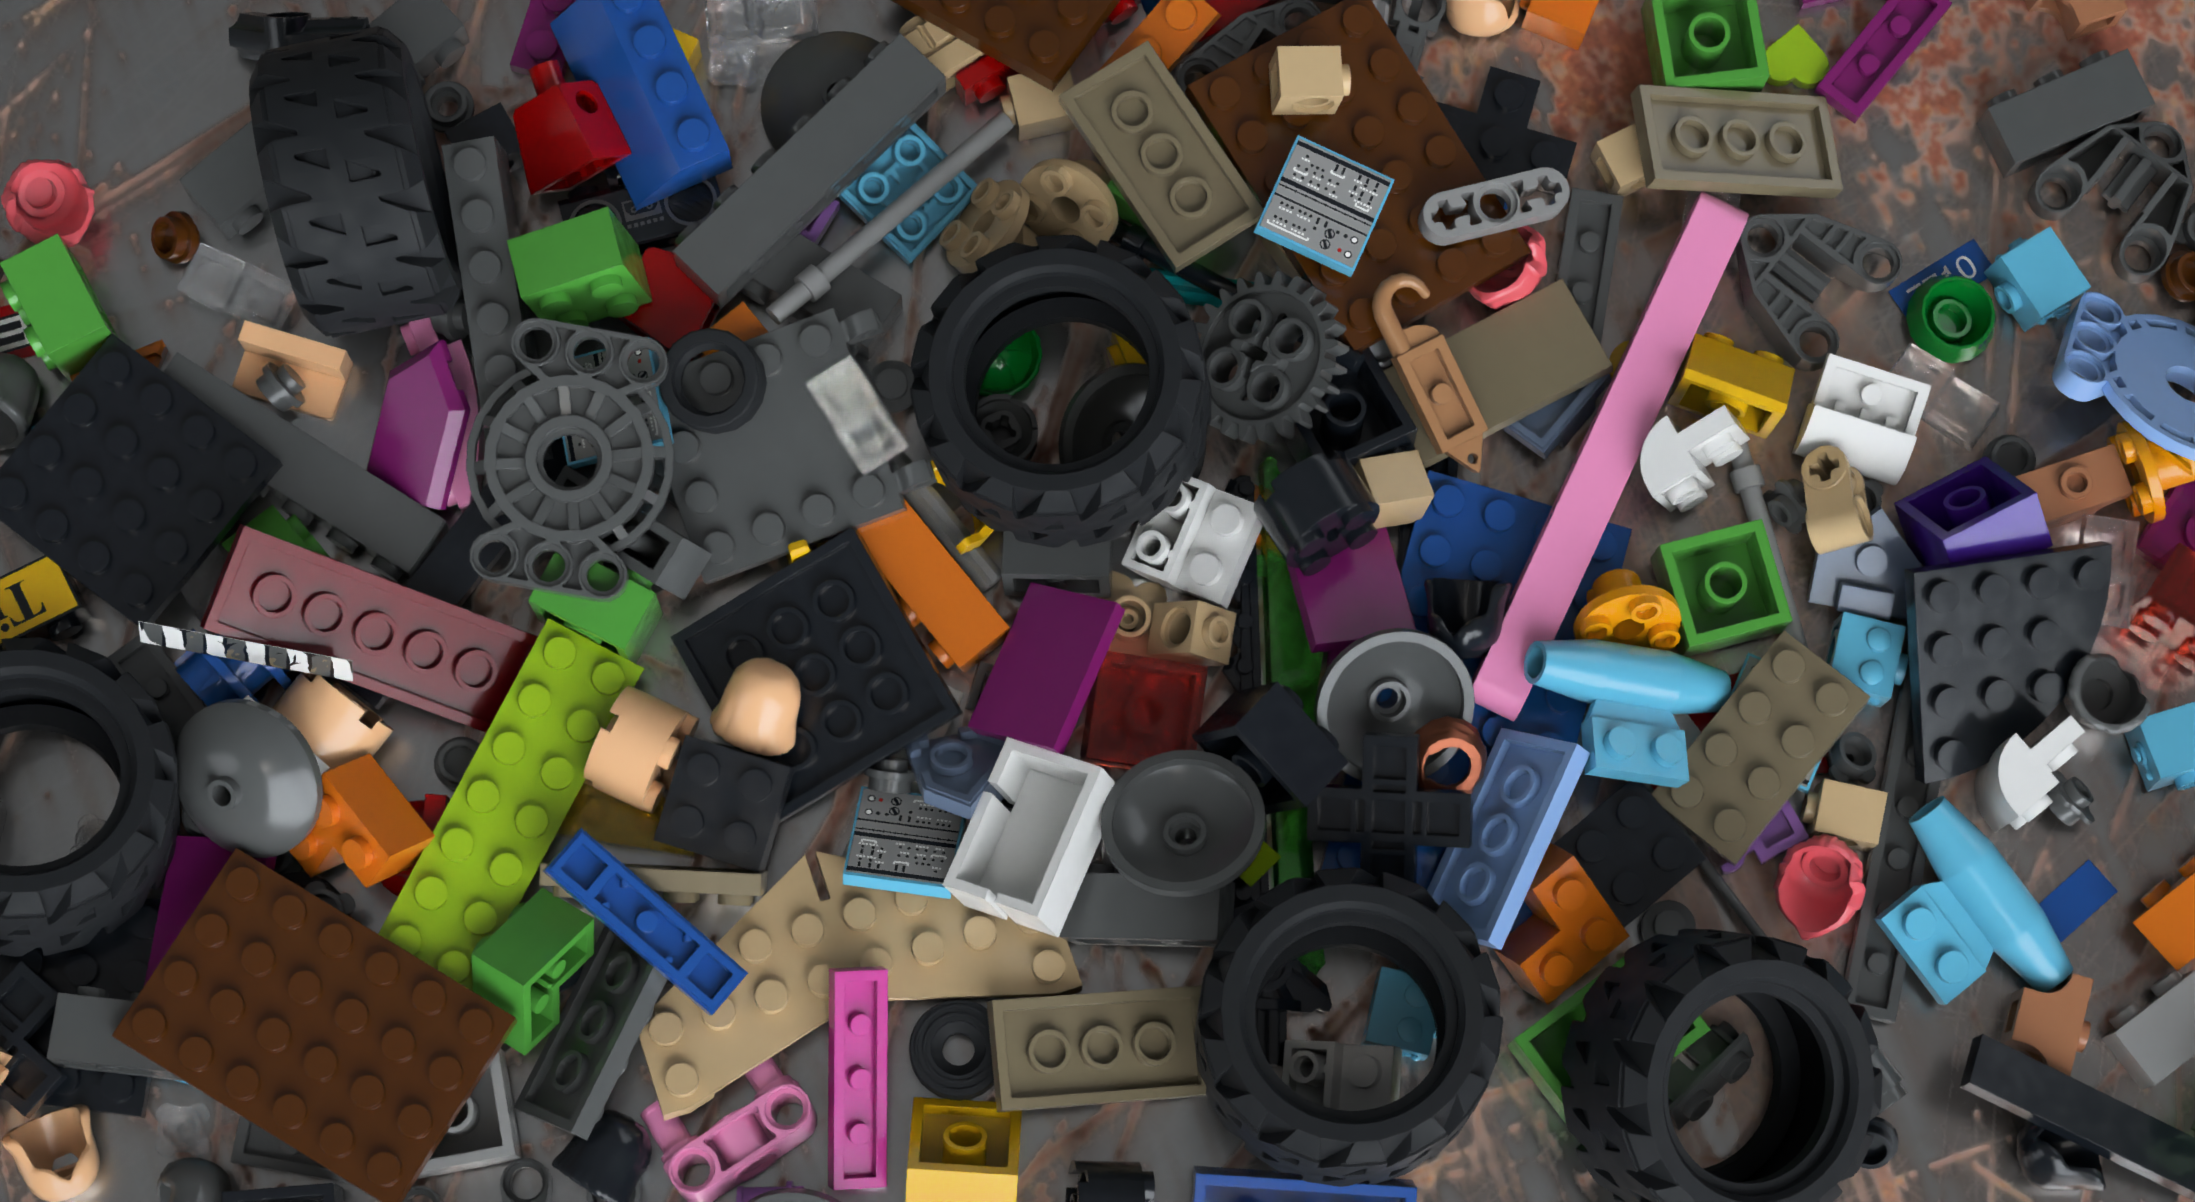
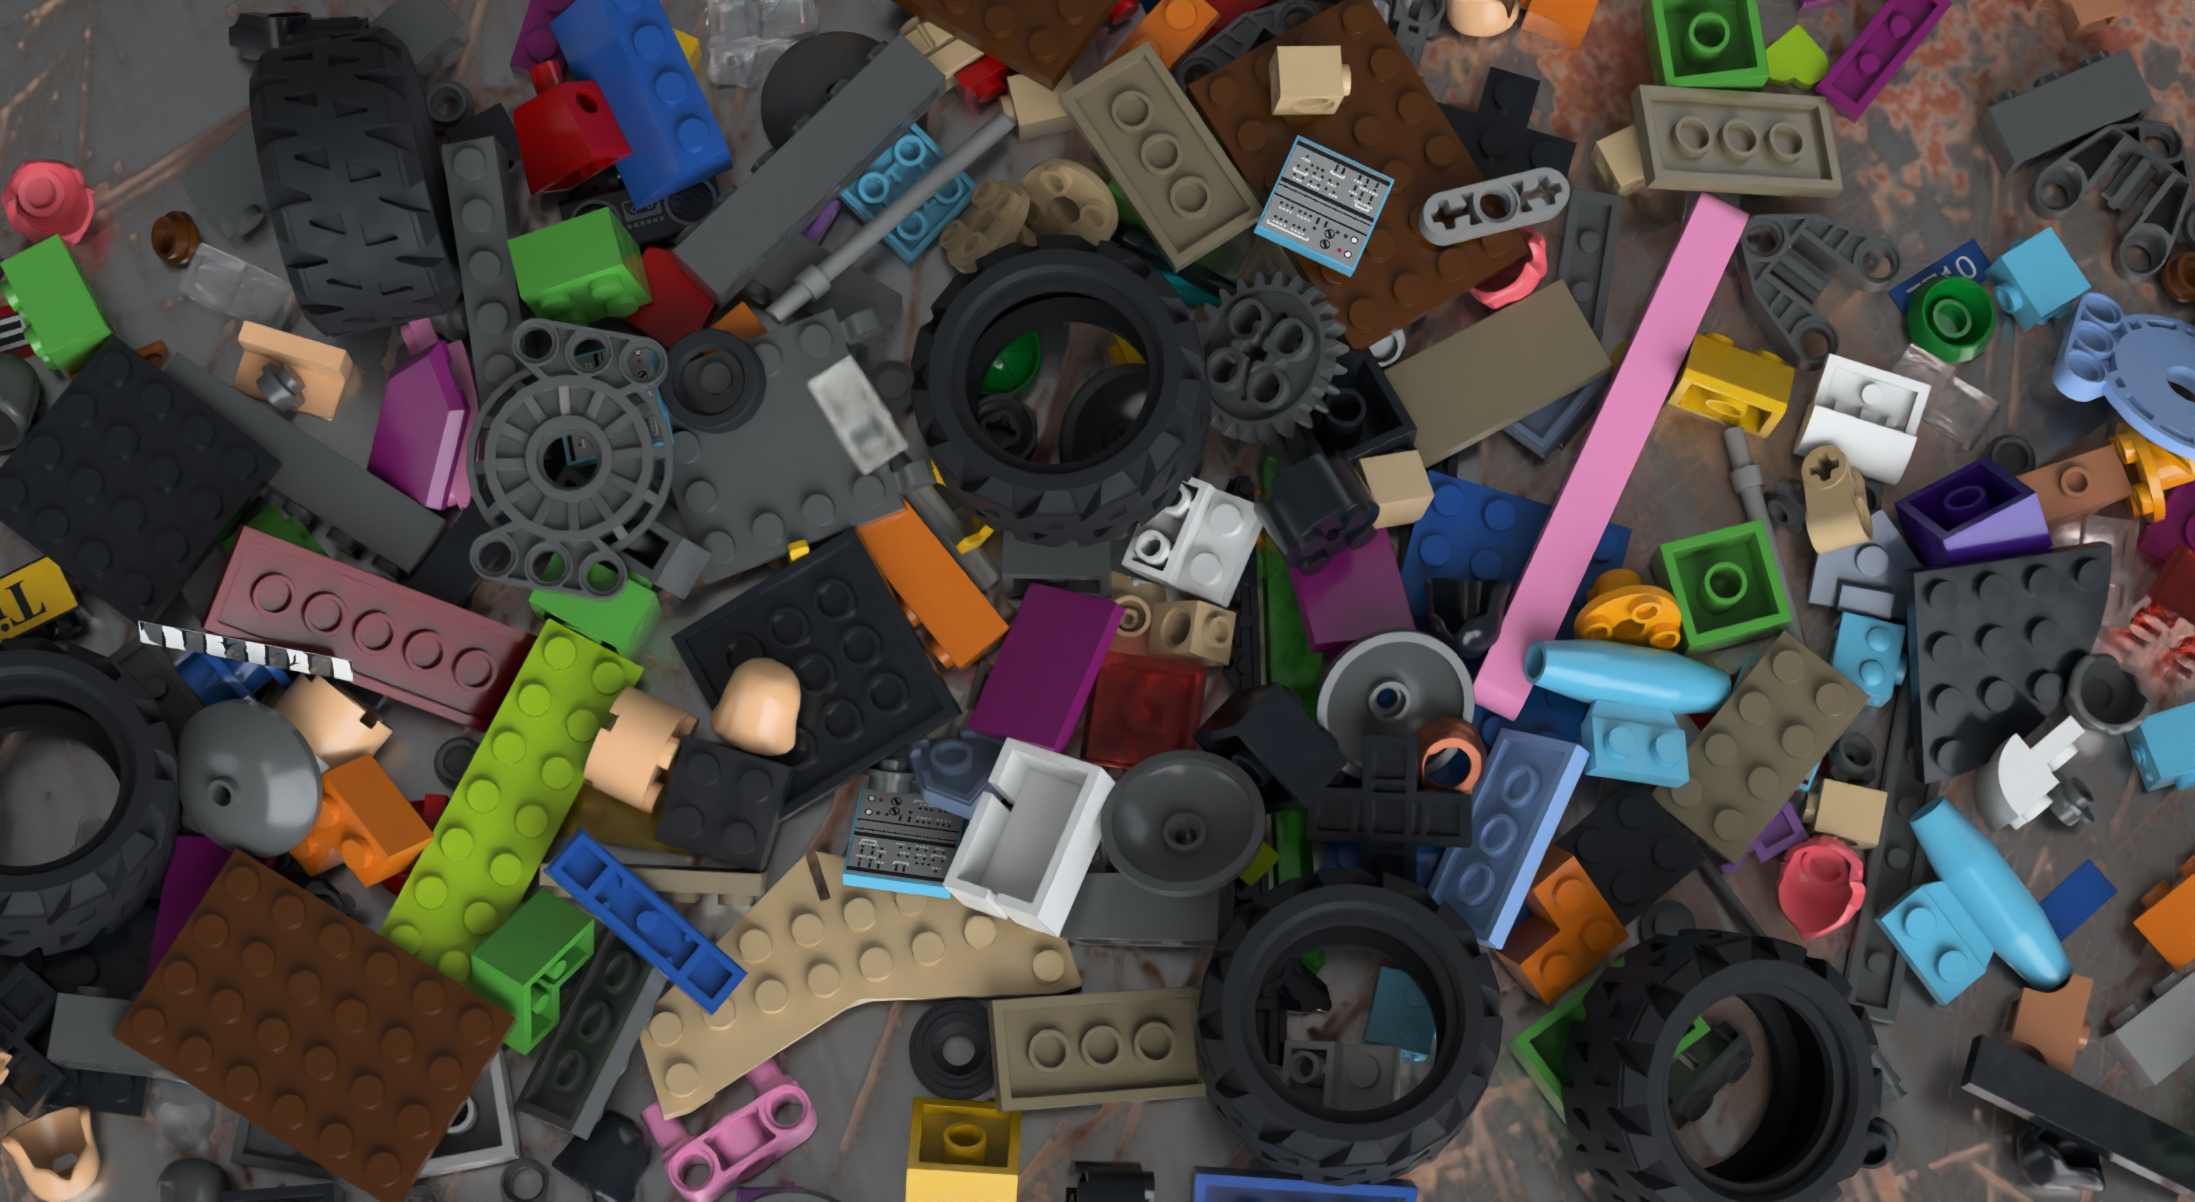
dark pink plate [828,966,888,1190] -> none
medium nougat plate [1371,273,1489,473] -> none
white brick [1640,405,1750,512] -> none

